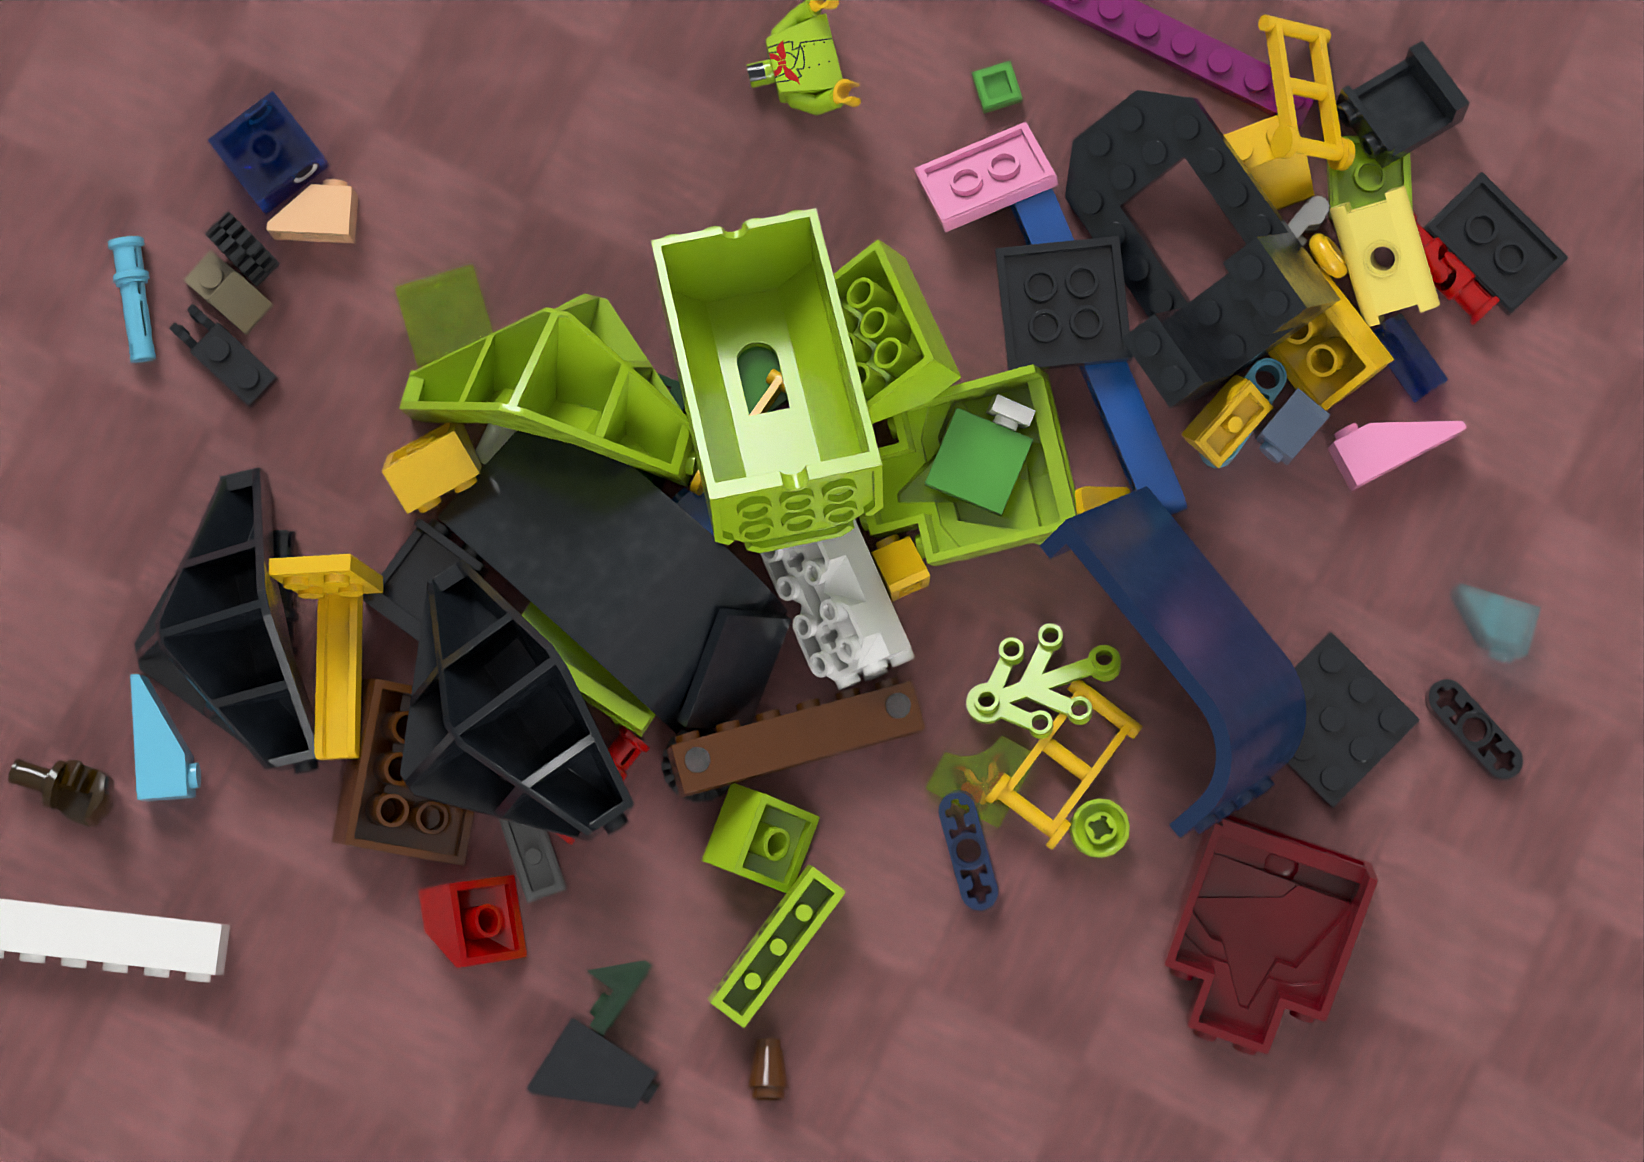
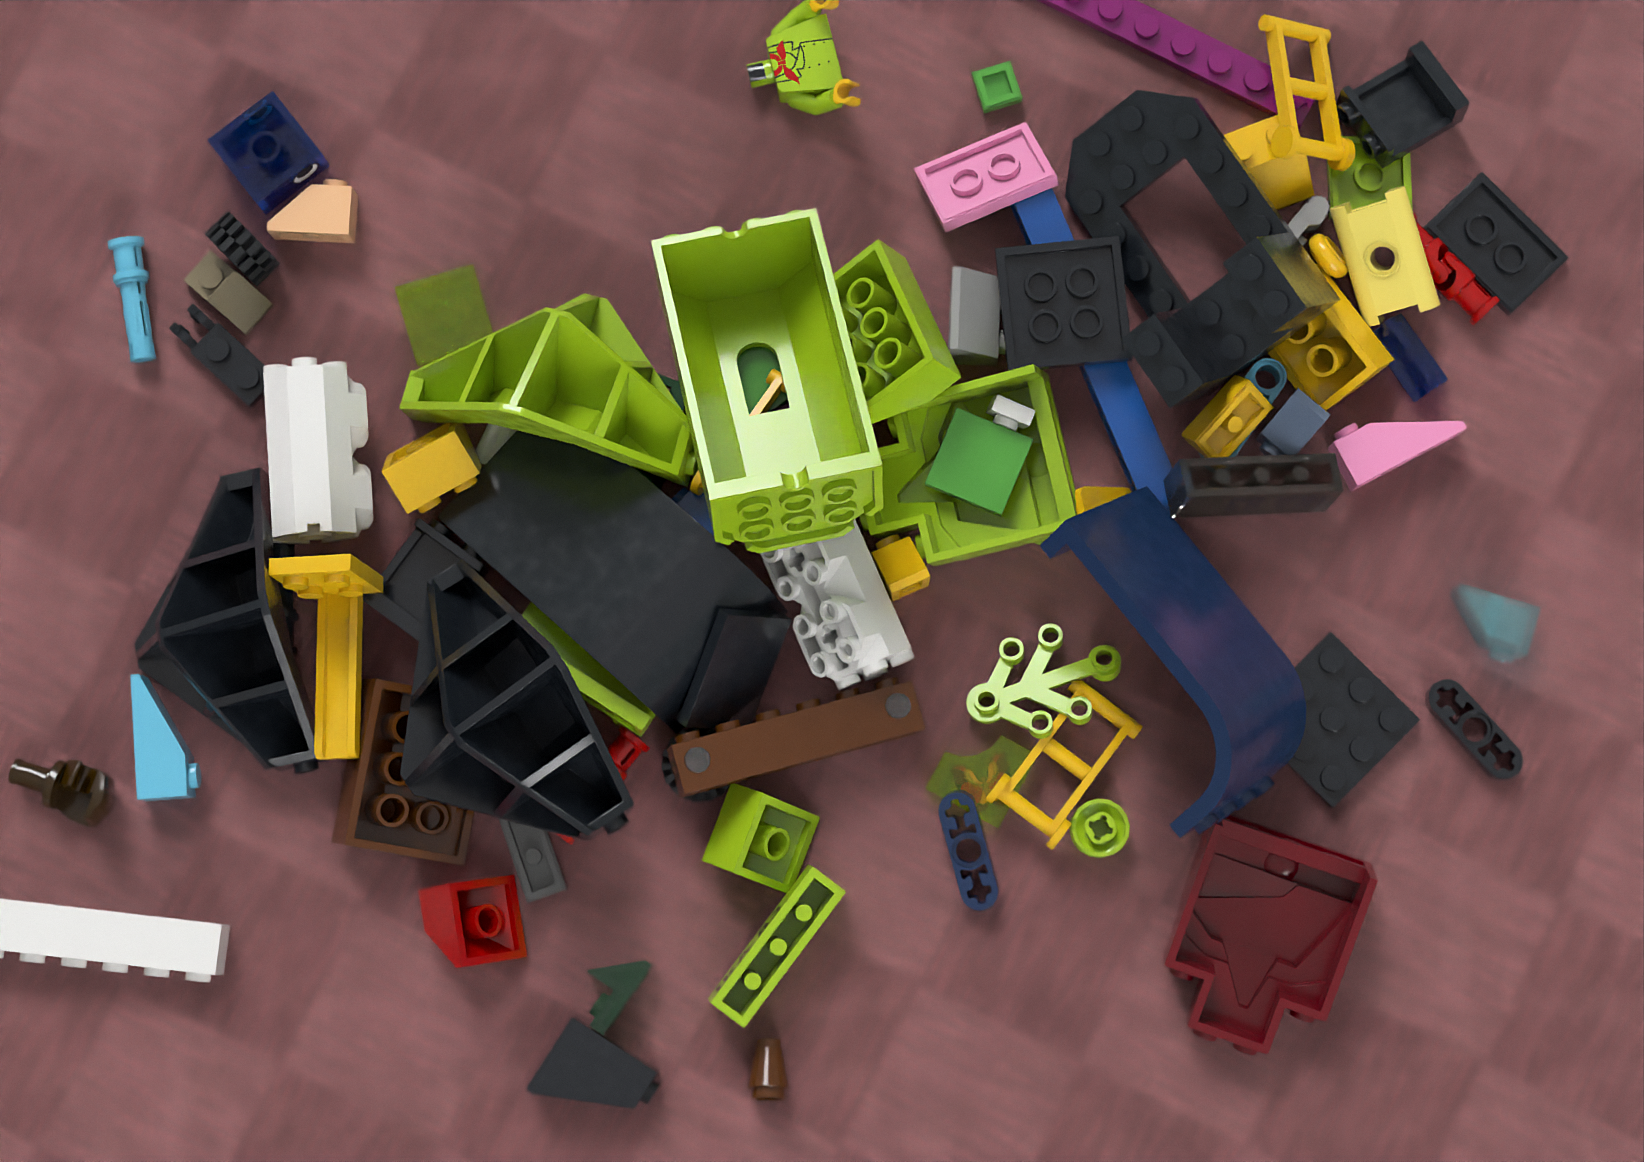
none -> white brick [263,357,373,544]
none -> light grey slope [948,266,1006,366]
none -> clear smoke brick [1163,453,1344,518]

